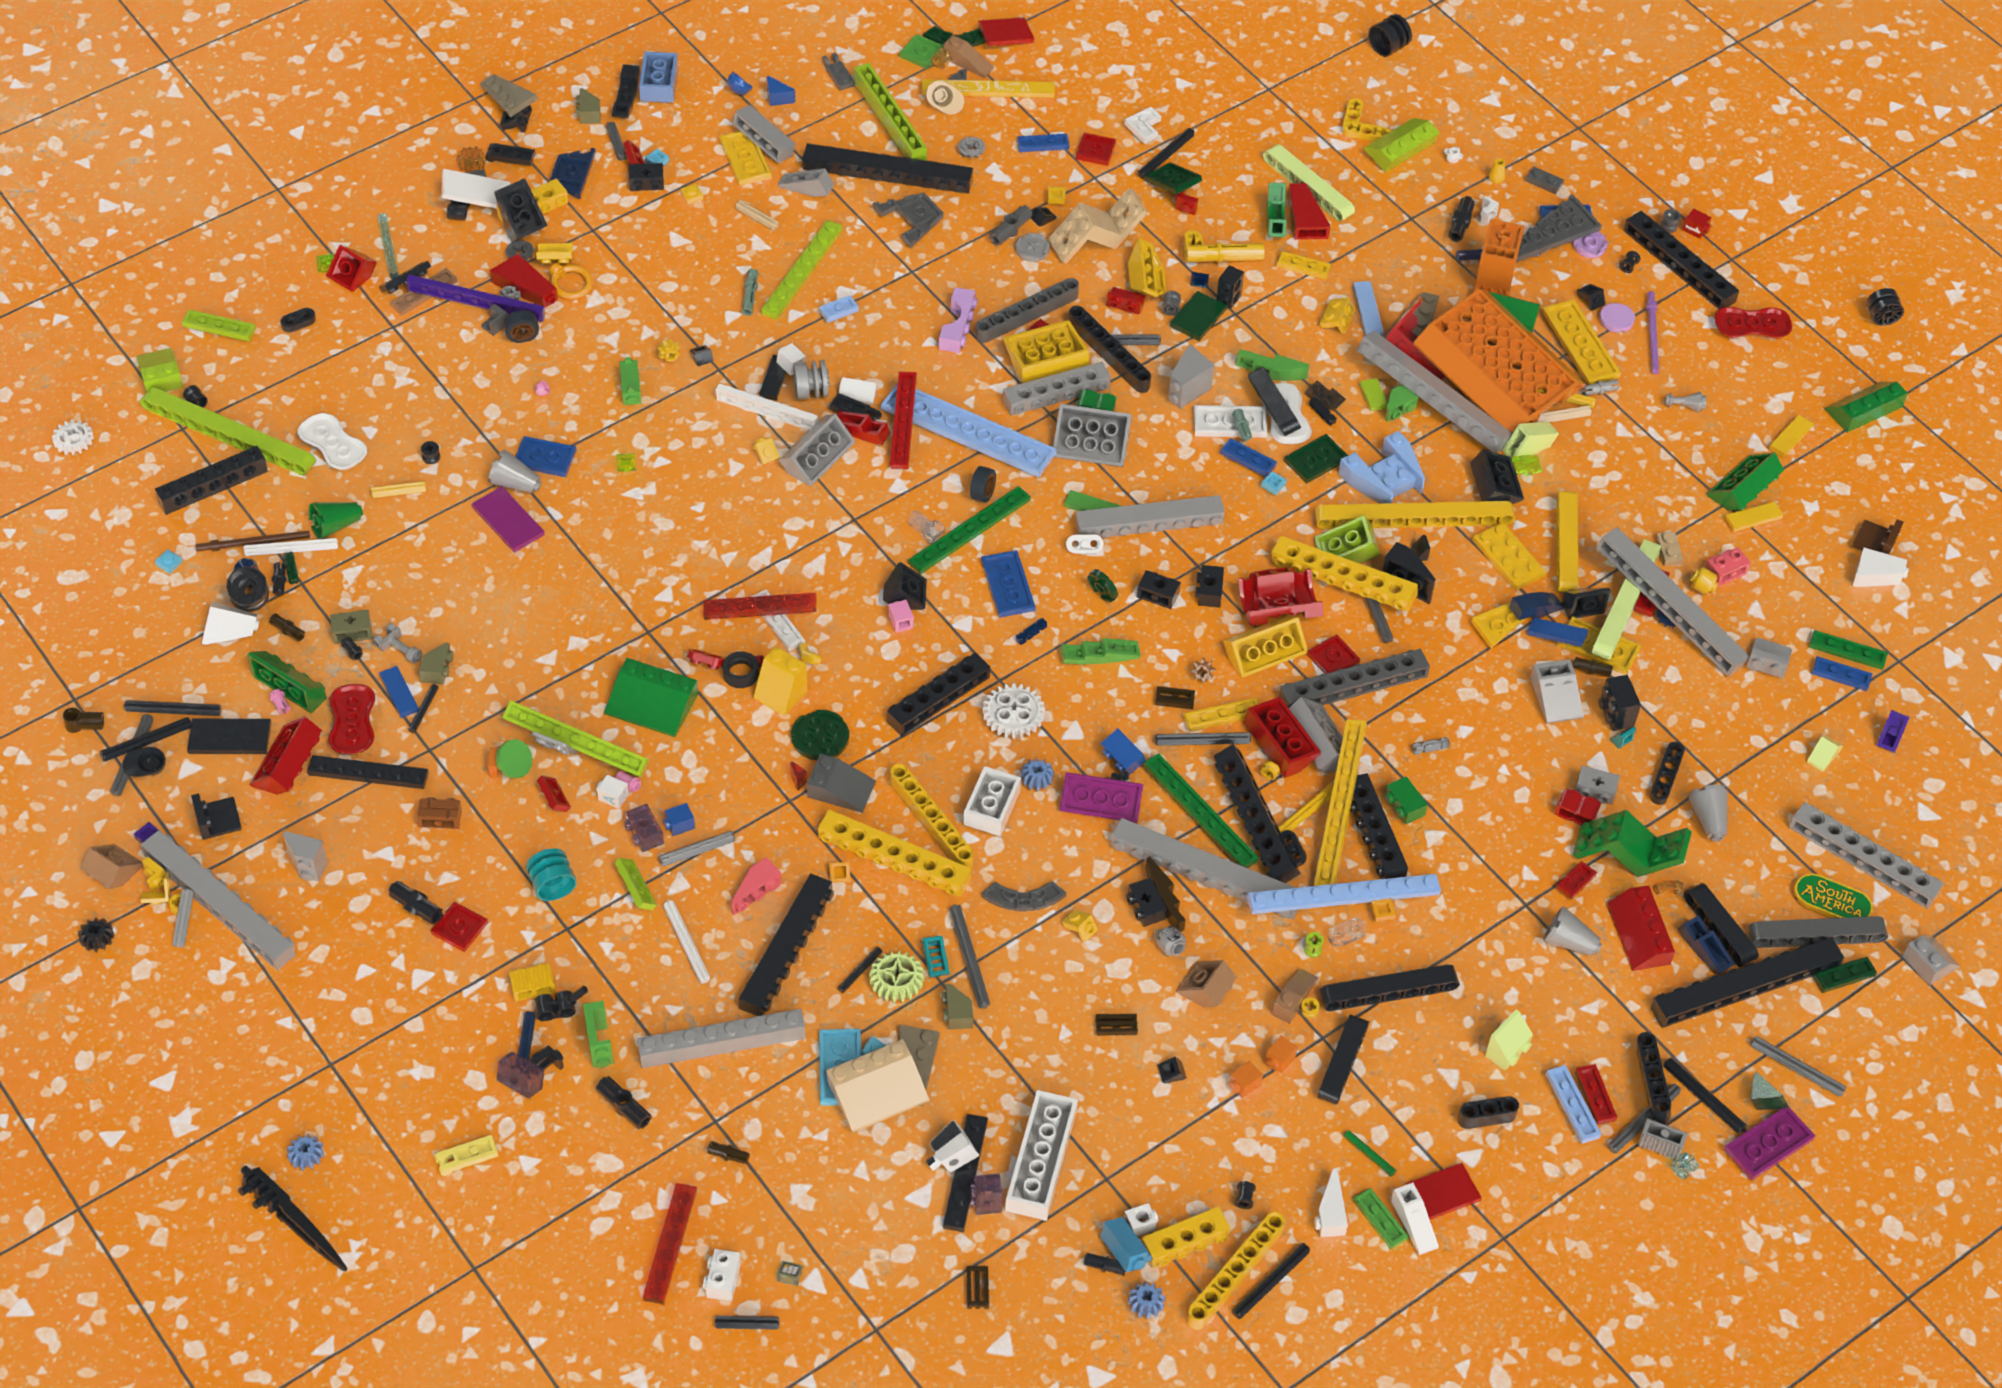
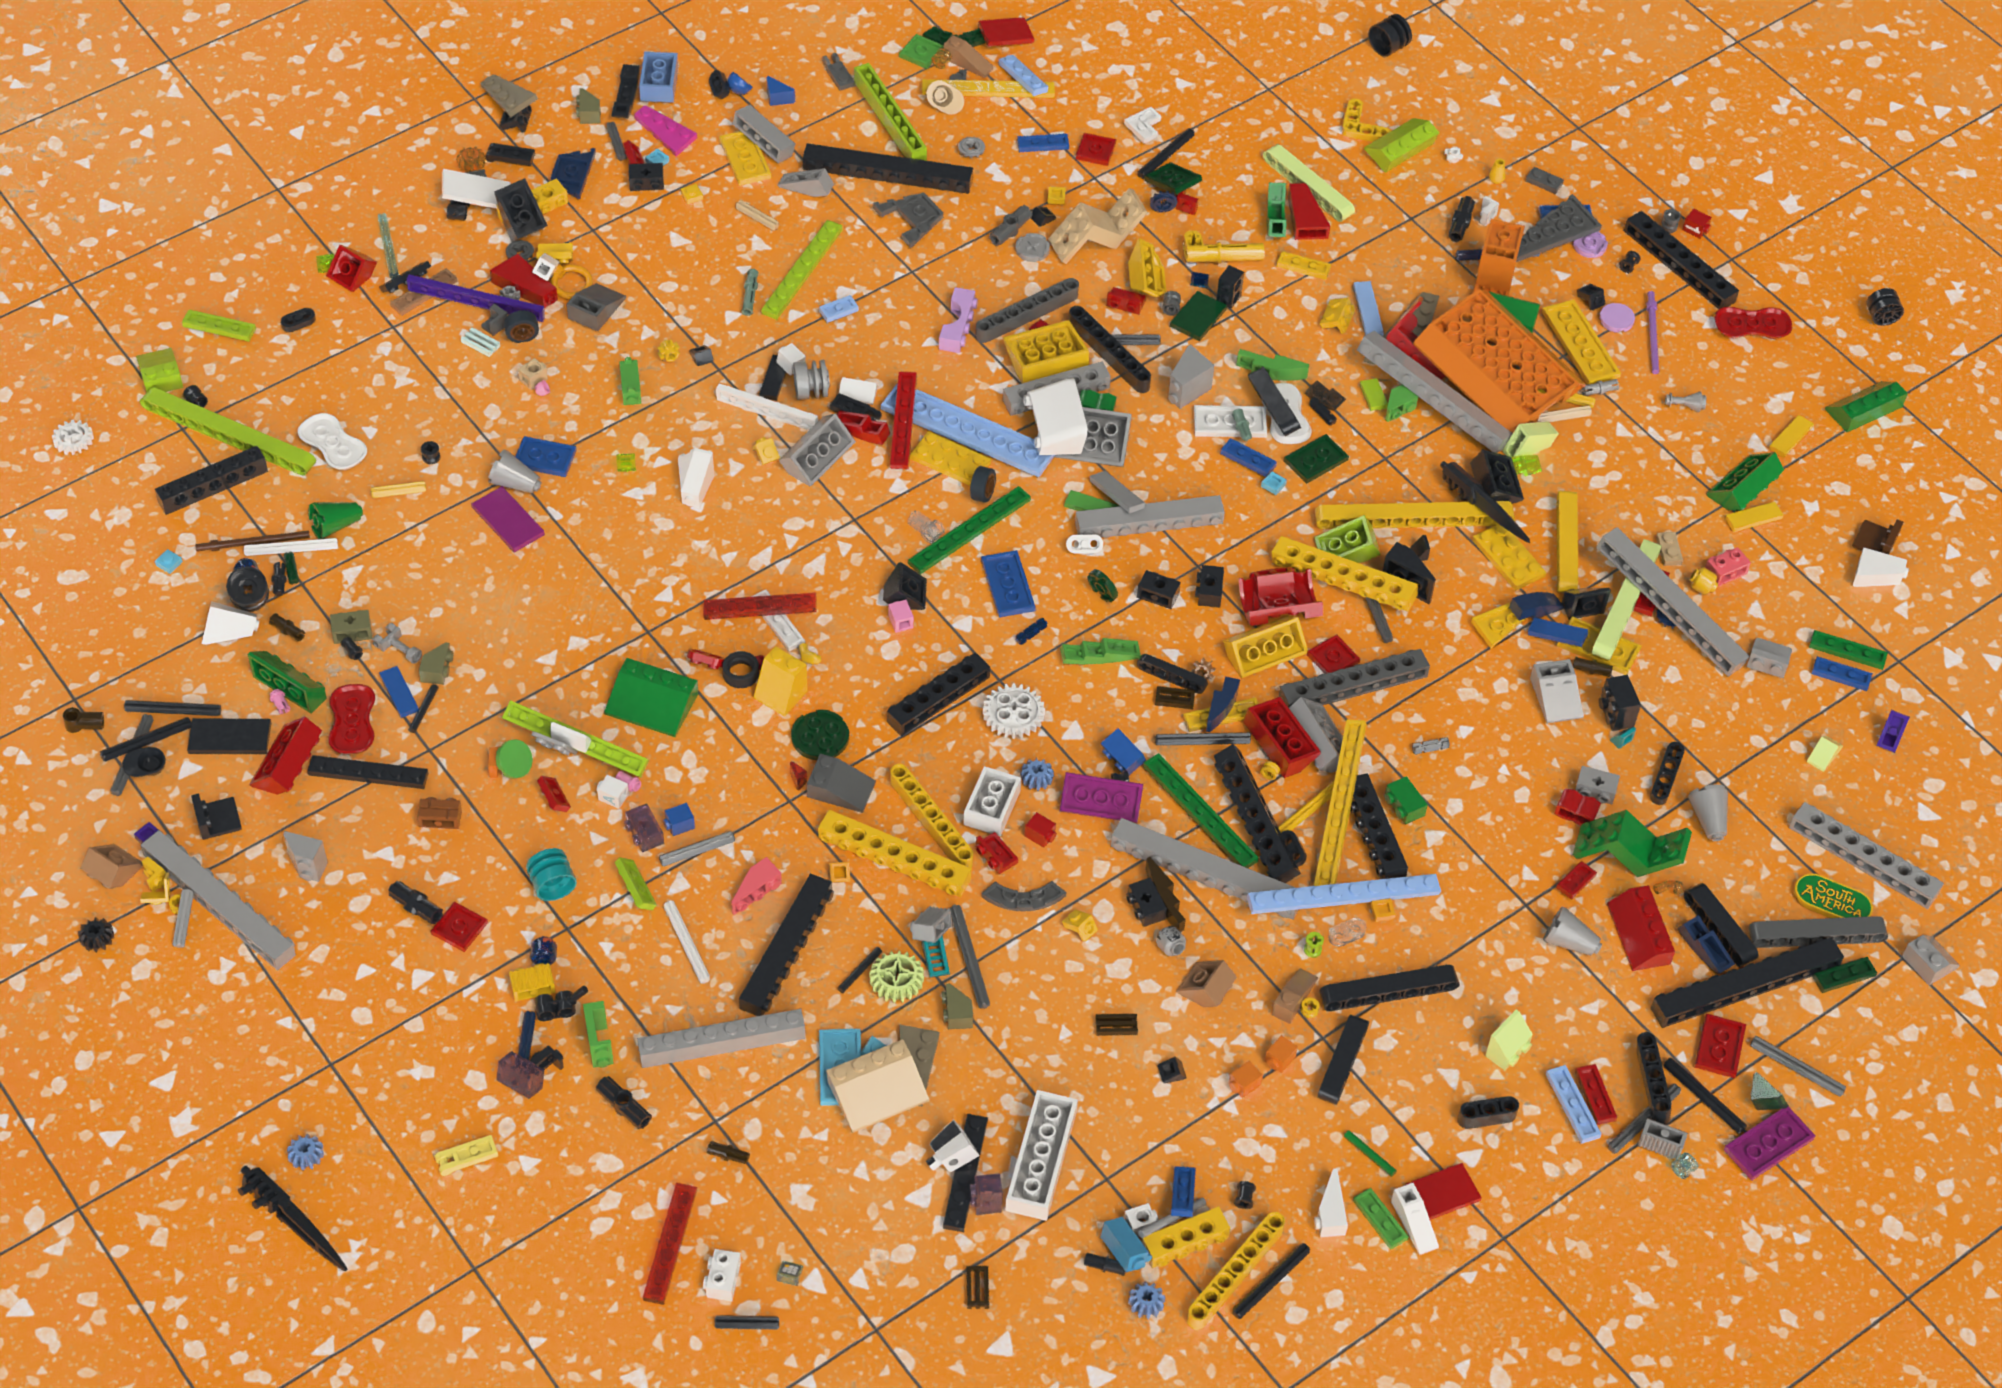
light blue wedge [1338,431,1425,504] -> none
none -> light aqua tile [461,328,500,357]
none -> tan brick [518,358,548,391]
none -> clear blue head [530,936,557,965]
none -> white brick [532,253,559,281]
none -> white slope [551,722,592,753]
none -> dark grey slope [567,283,626,331]
none -> dark pink wing [634,105,697,157]
none -> white slope [678,448,714,508]
none -> black plate [709,70,729,99]
none -> yellow plate [910,431,991,486]
none -> light grey brick [910,906,951,943]
none -> red bracket [975,832,1019,875]
none -> light blue plate [999,55,1048,96]
none -> white windscreen [1023,378,1087,455]
none -> red brick [1025,812,1057,848]
none -> light grey tile [1090,471,1145,513]
none -> black beam [1137,654,1208,694]
none -> light grey bar [1138,1198,1206,1238]
none -> dark blue gear [1150,190,1177,212]
none -> blue tile [1171,1166,1196,1217]
none -> dark blue slope [1206,676,1240,732]
none -> black piece [1440,461,1530,543]
none -> red tile [1694,1013,1746,1078]

